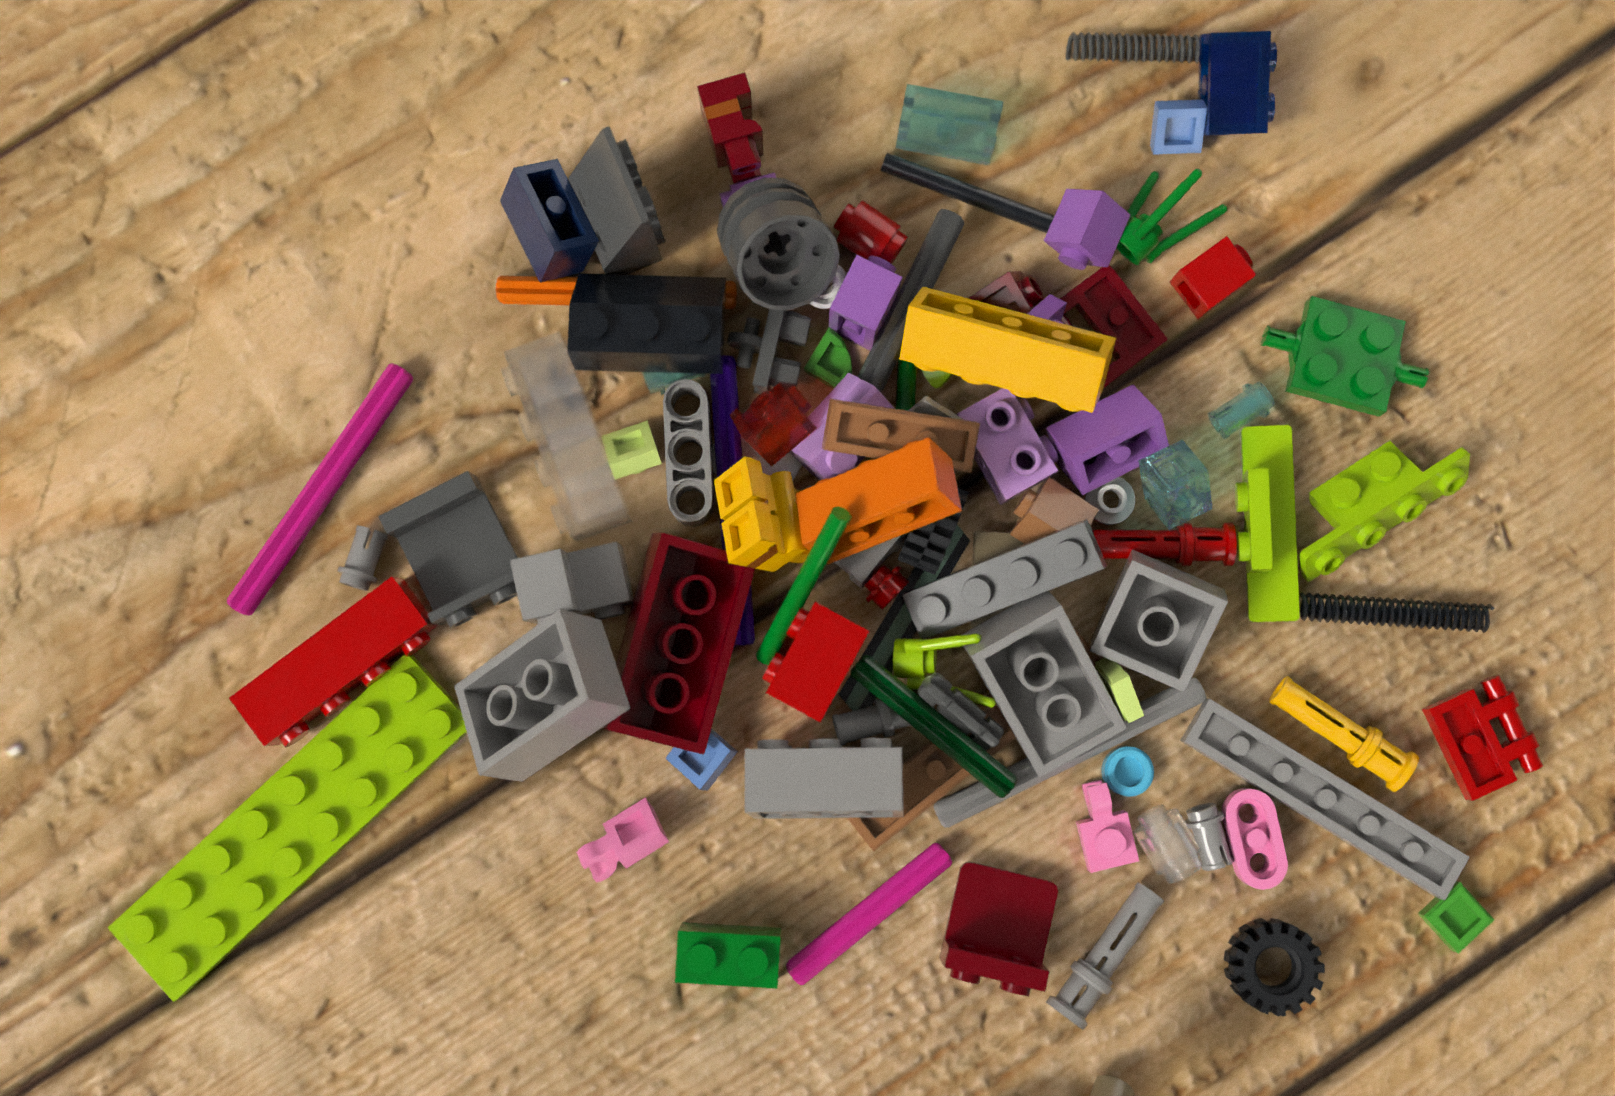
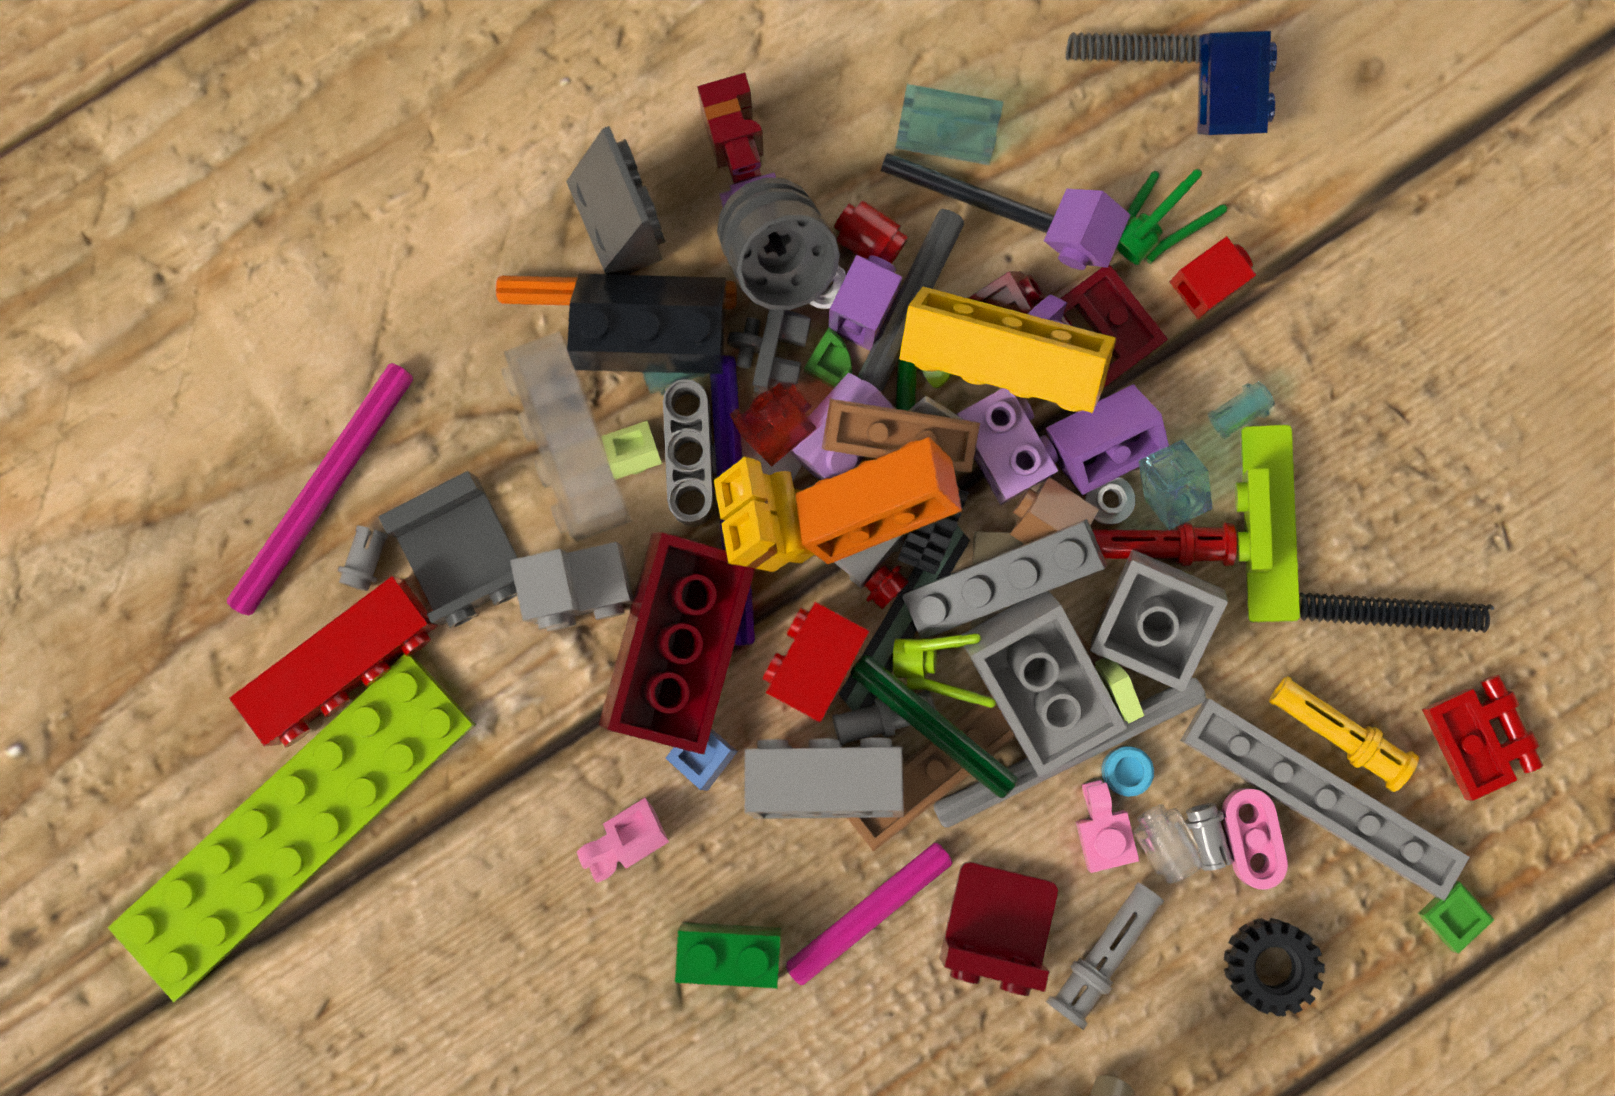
light grey brick [454,609,630,782] -> none
dark blue brick [500,159,599,283] -> none
green bar [756,507,851,665] -> none
dark grey axle [918,672,1004,750] -> none
medium blue plate [1150,99,1207,155] -> none
green plate [1261,296,1429,417] -> none
lime bracket [1299,440,1470,582] -> none

